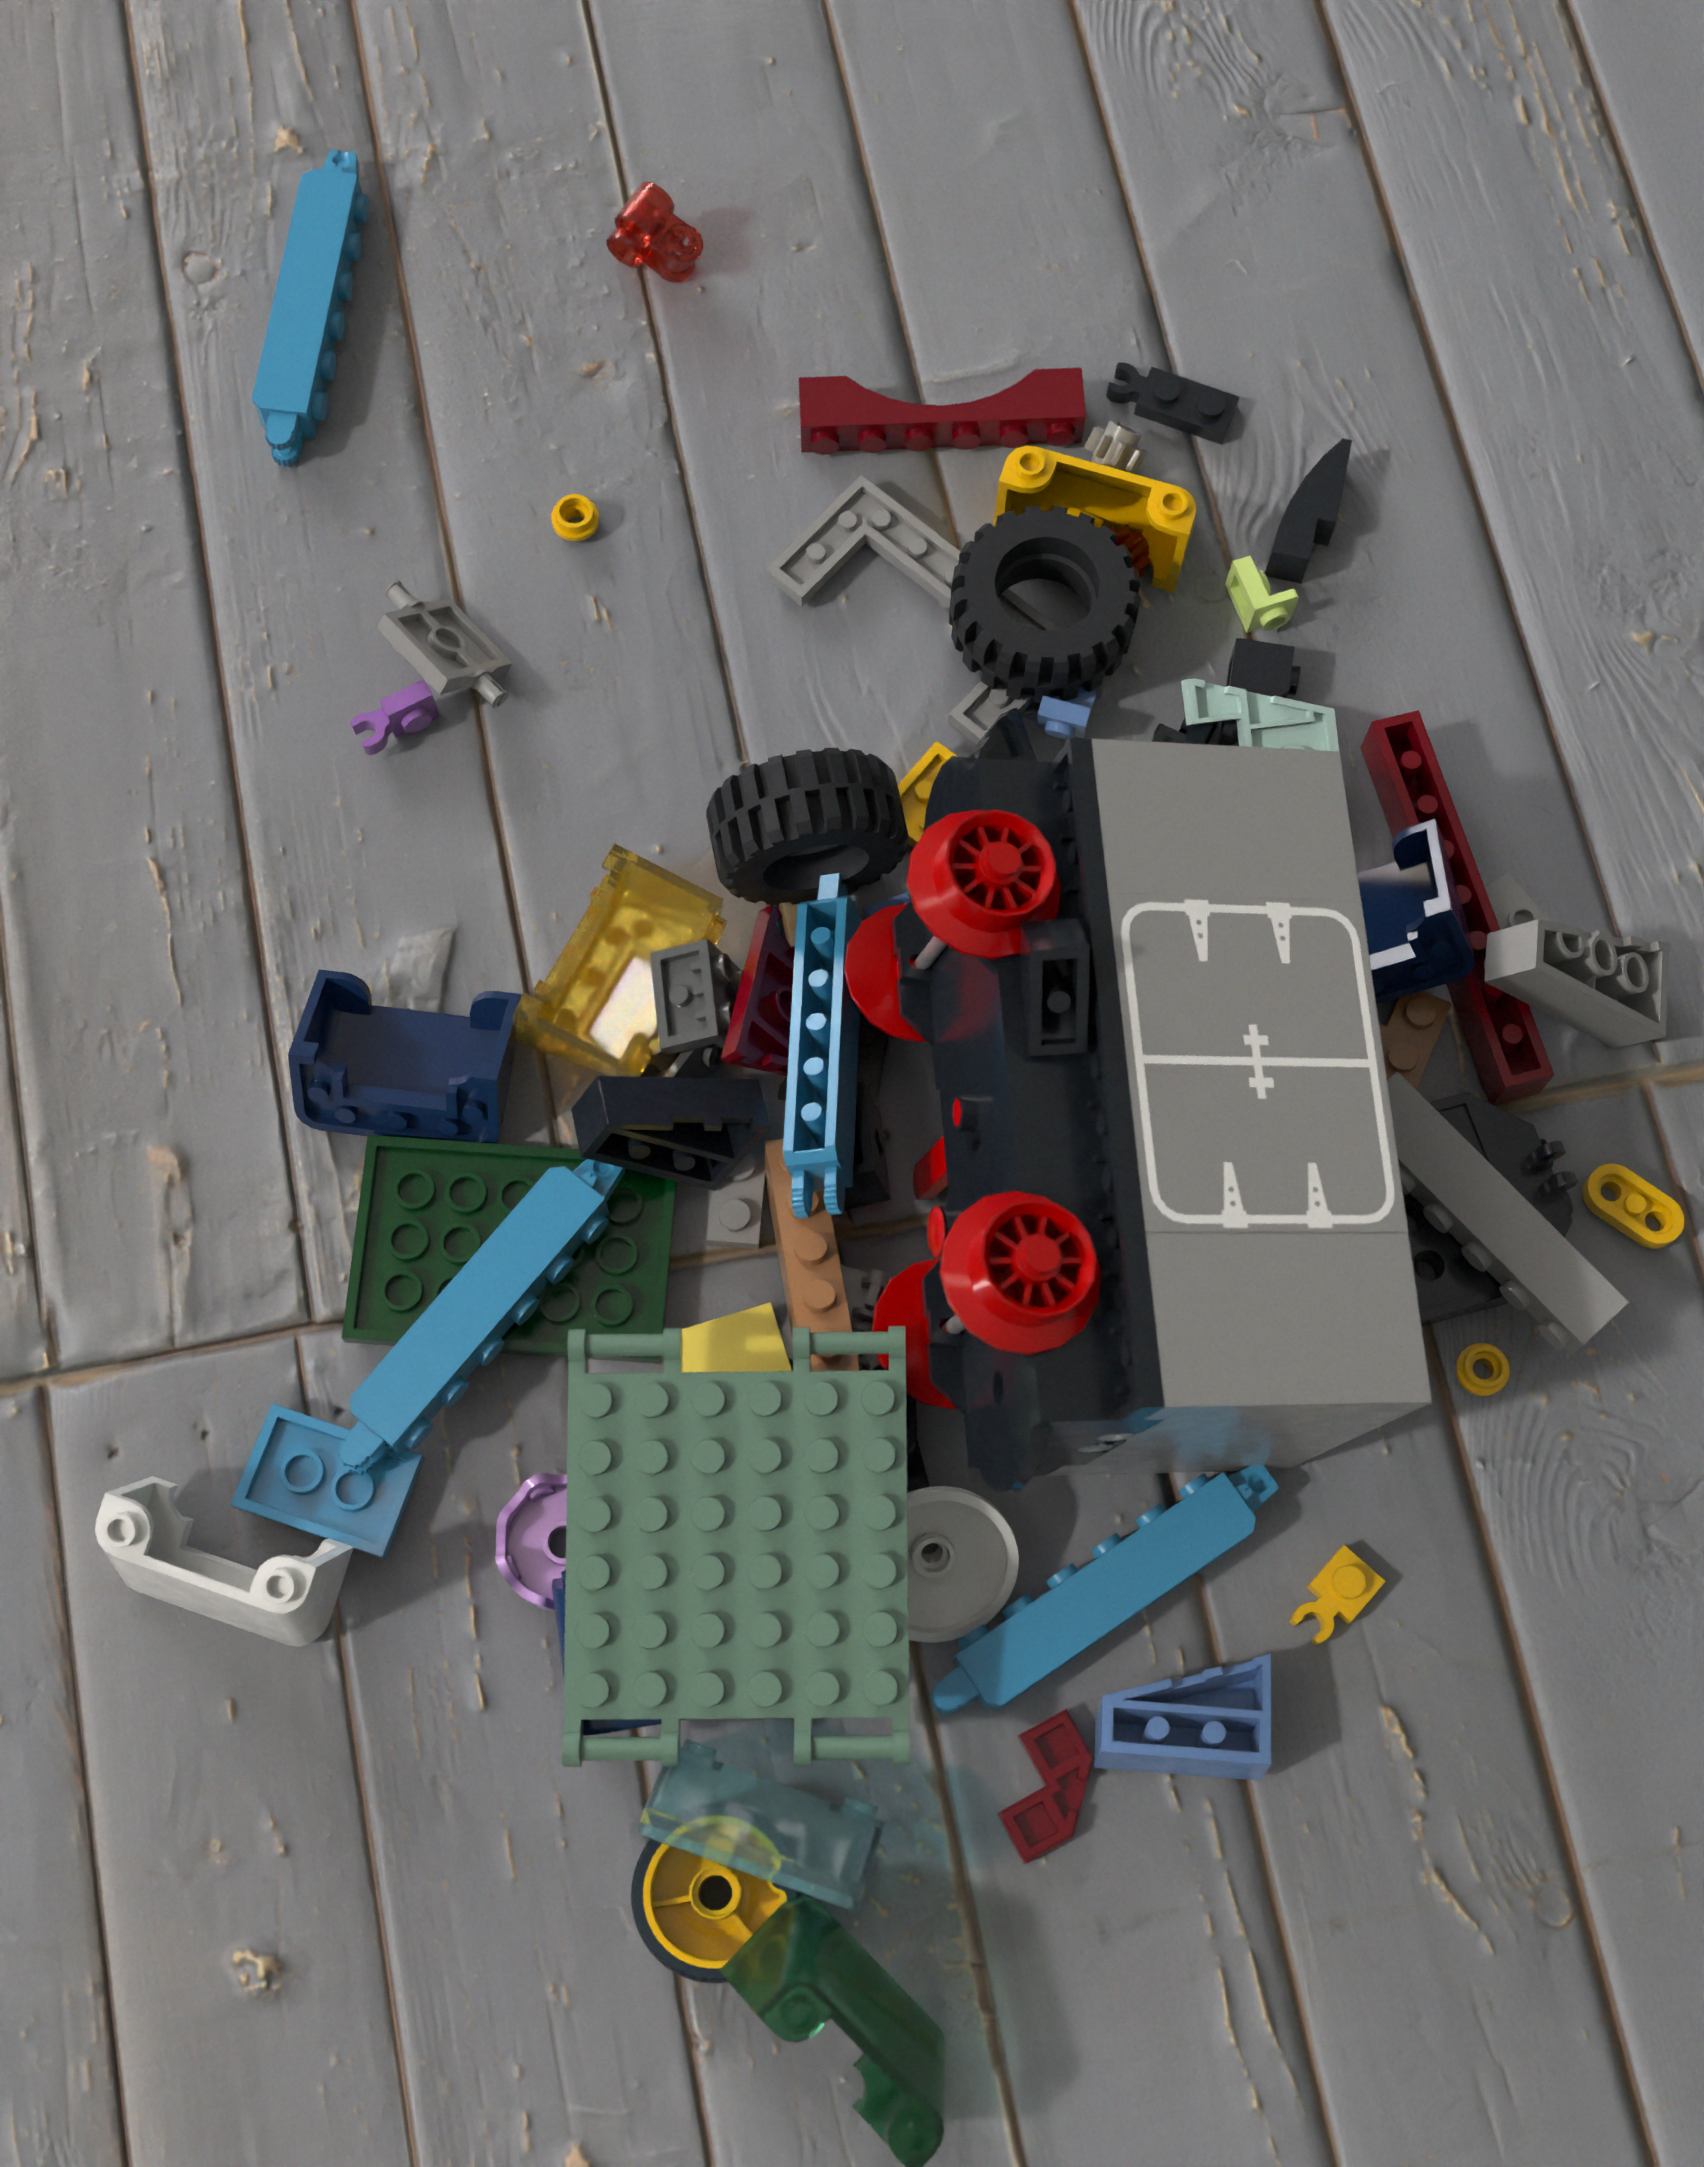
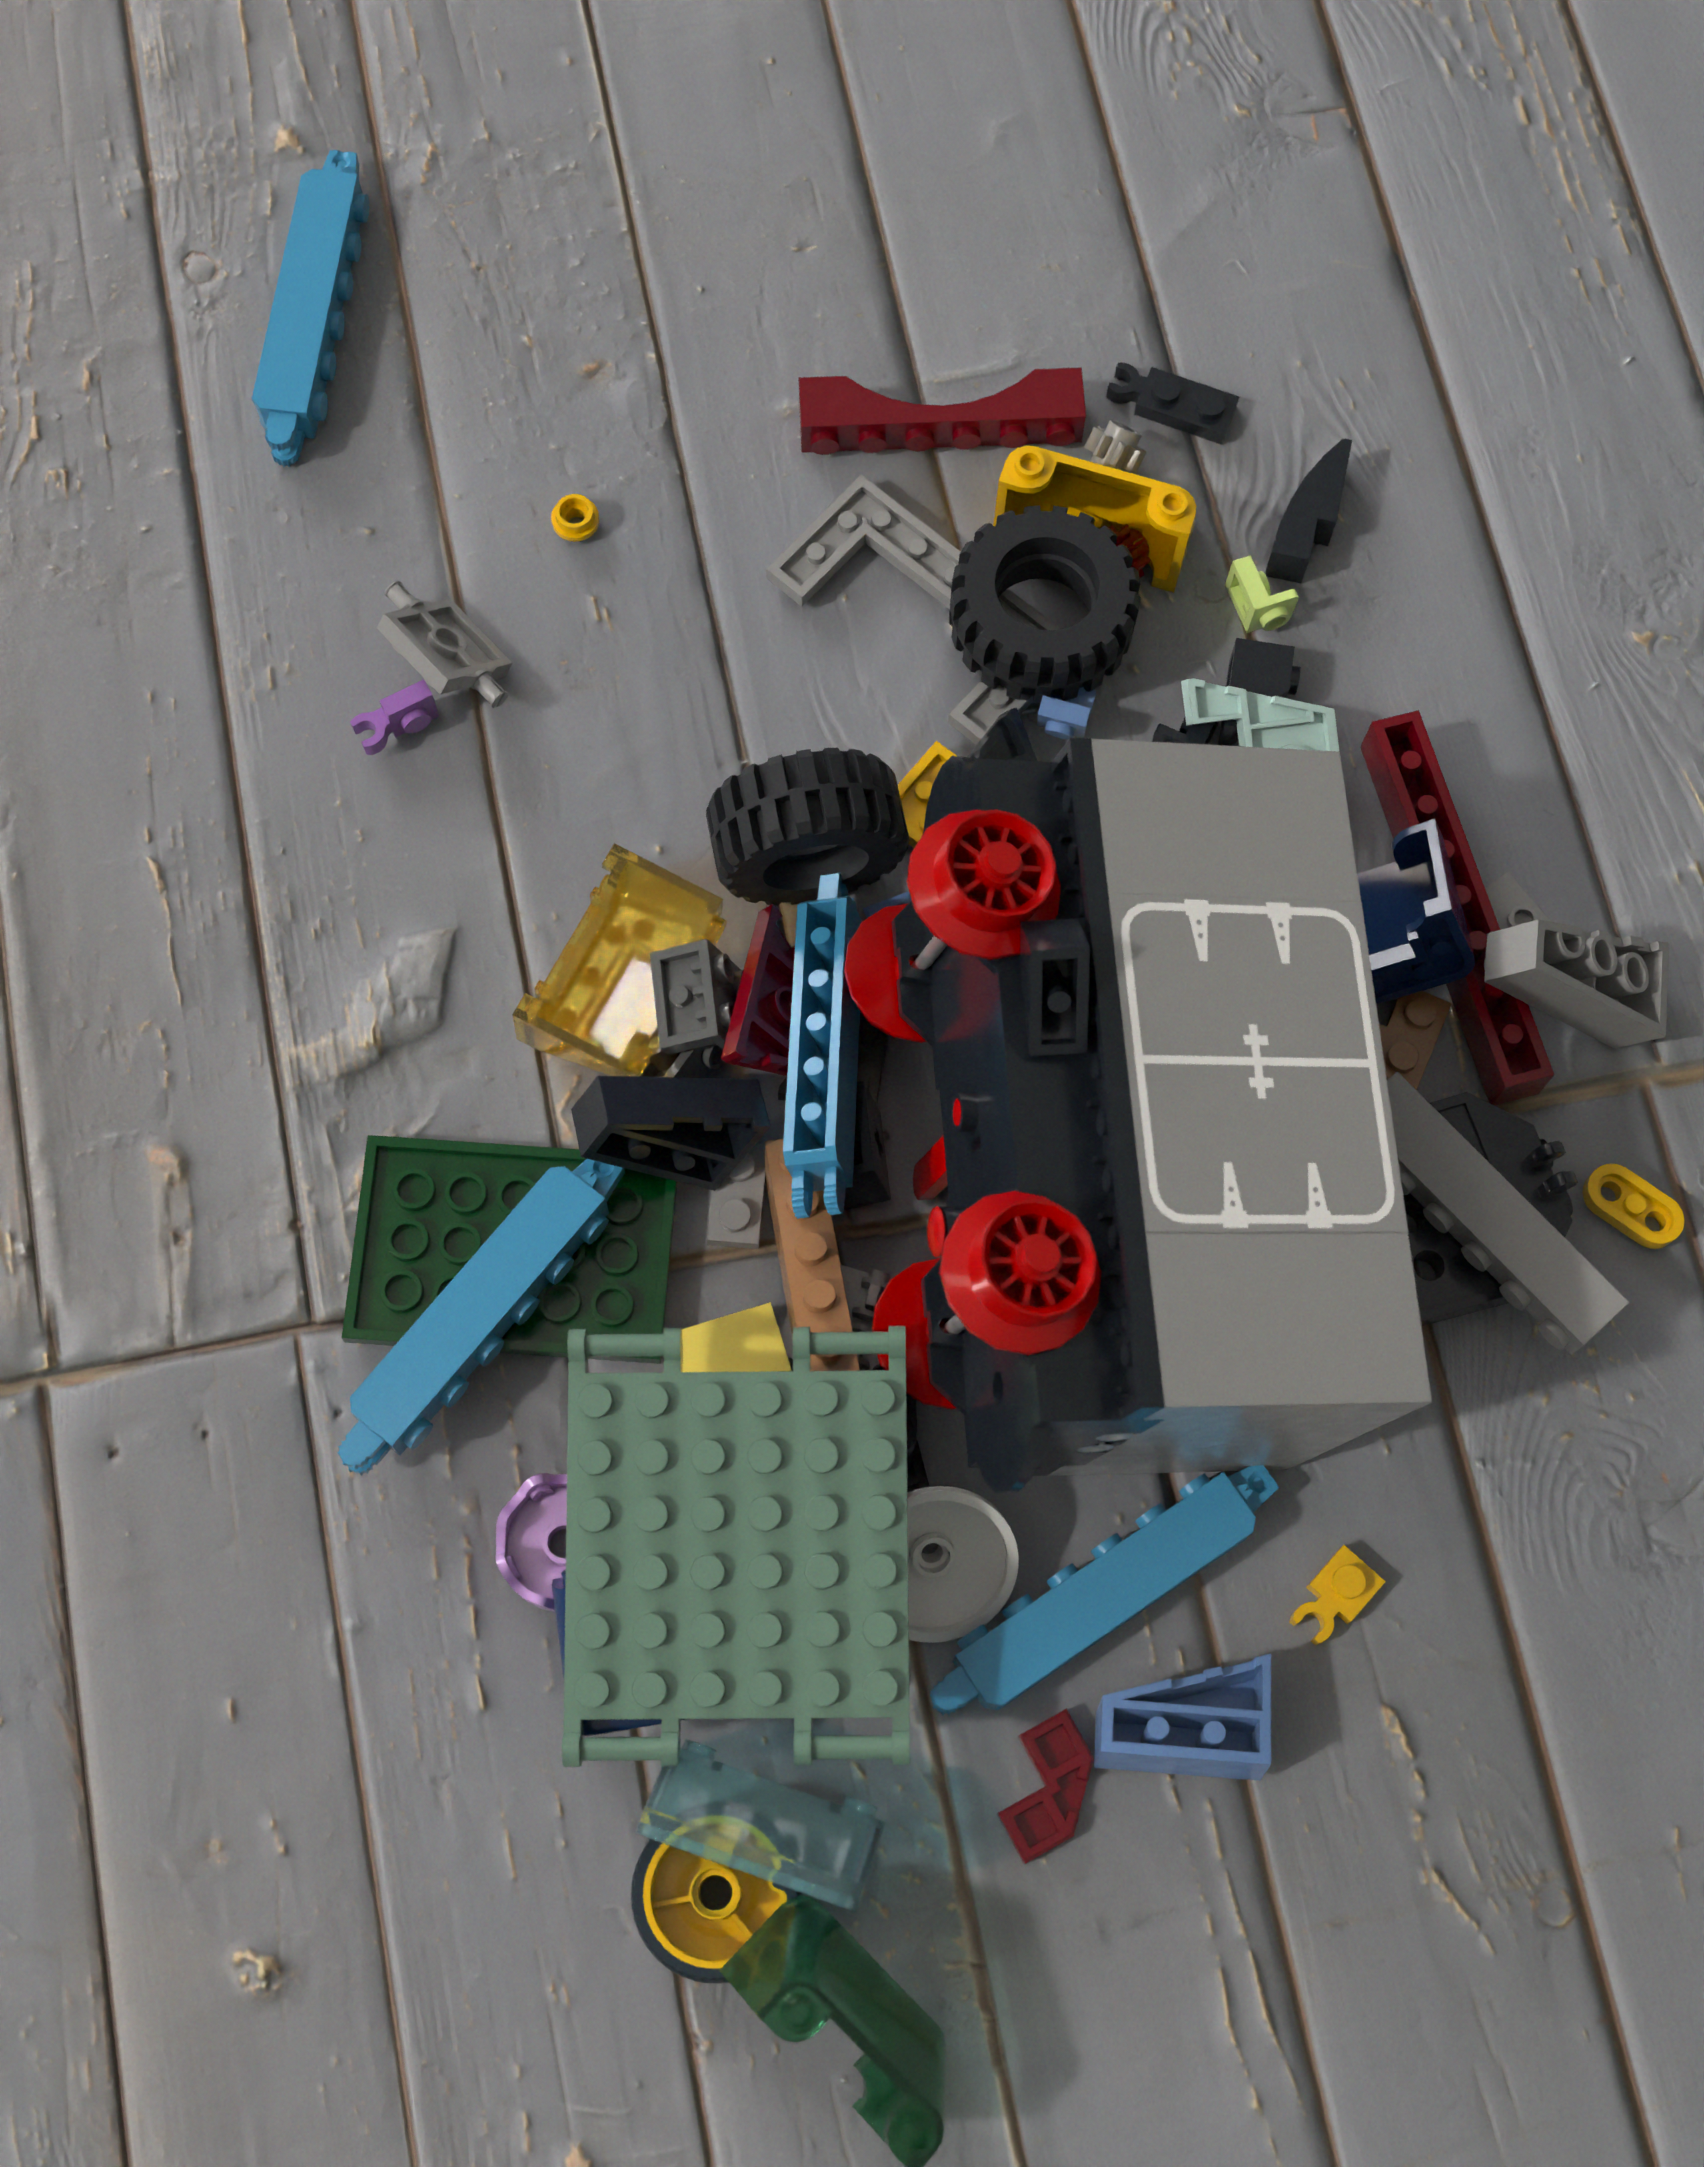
white windscreen [95,1476,354,1647] -> none
dark azure plate [230,1403,425,1560] -> none
dark blue windscreen [288,969,522,1143] -> none
clear red piece [606,182,703,283] -> none
yellow plate [1455,1343,1510,1396] -> none

